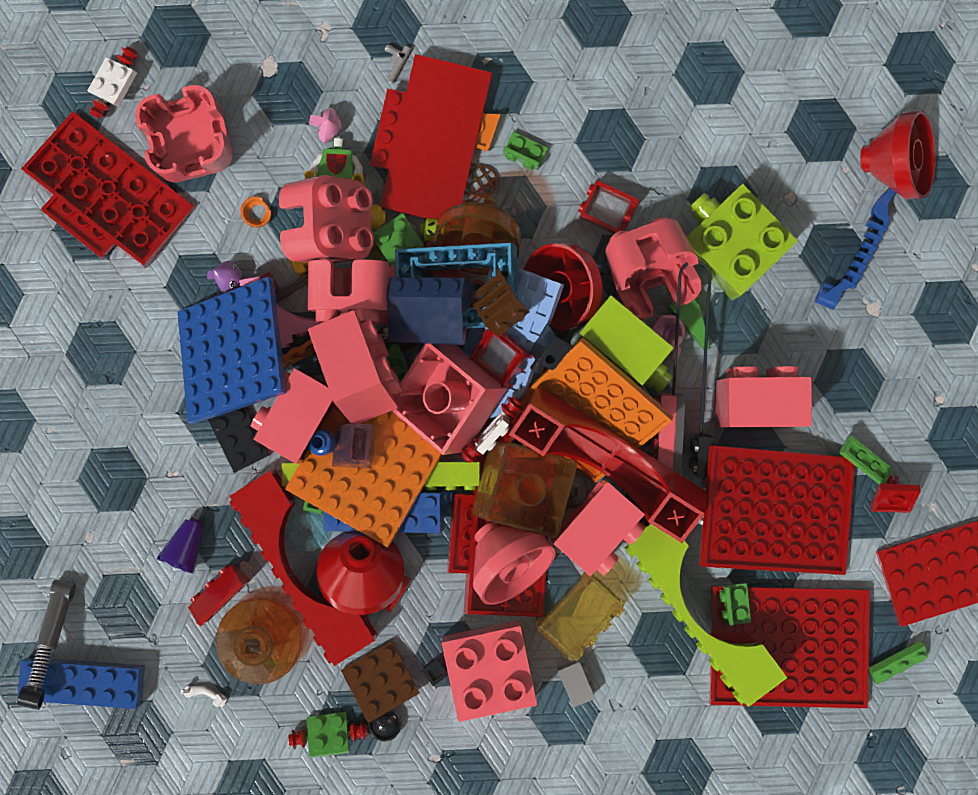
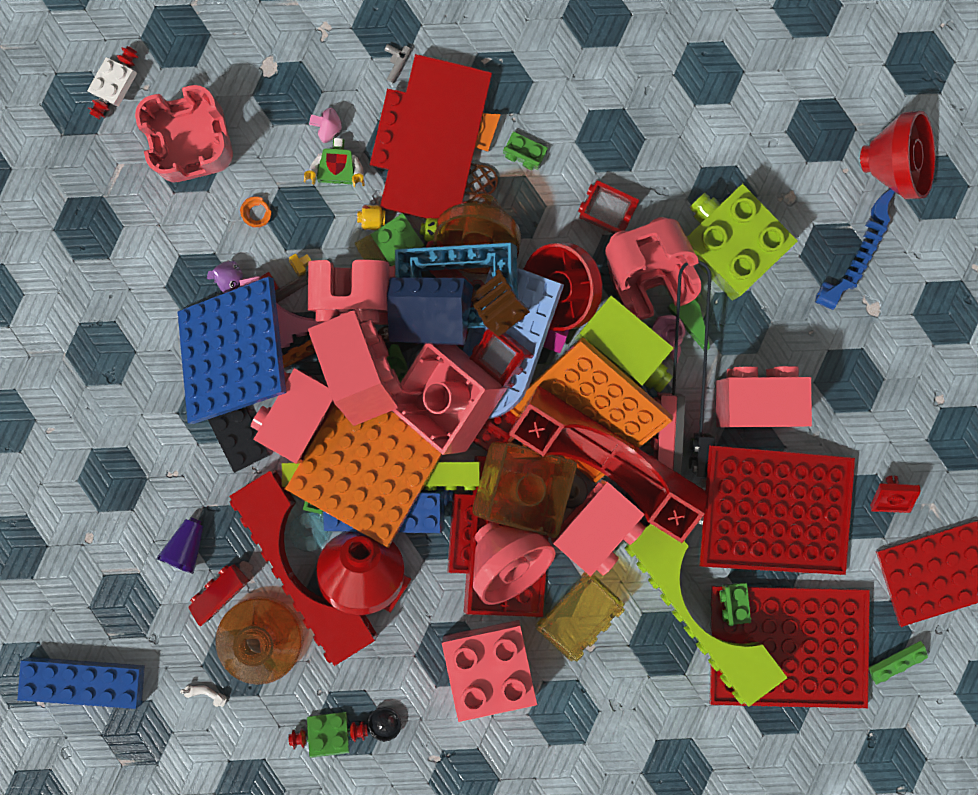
piece [17,580,76,710] -> none
red slope [21,111,194,269] -> none
coral piece [279,175,374,264] -> none
blue head [308,429,337,456] -> none
slope [332,423,376,469] -> none
reddish brown plate [341,641,420,723] -> none
black plate [421,658,448,687] -> none
plate [461,396,523,463] -> none
black torso [530,324,573,375] -> none
light grey brick [557,659,596,708] -> none
bright green plate [839,436,893,484] -> none

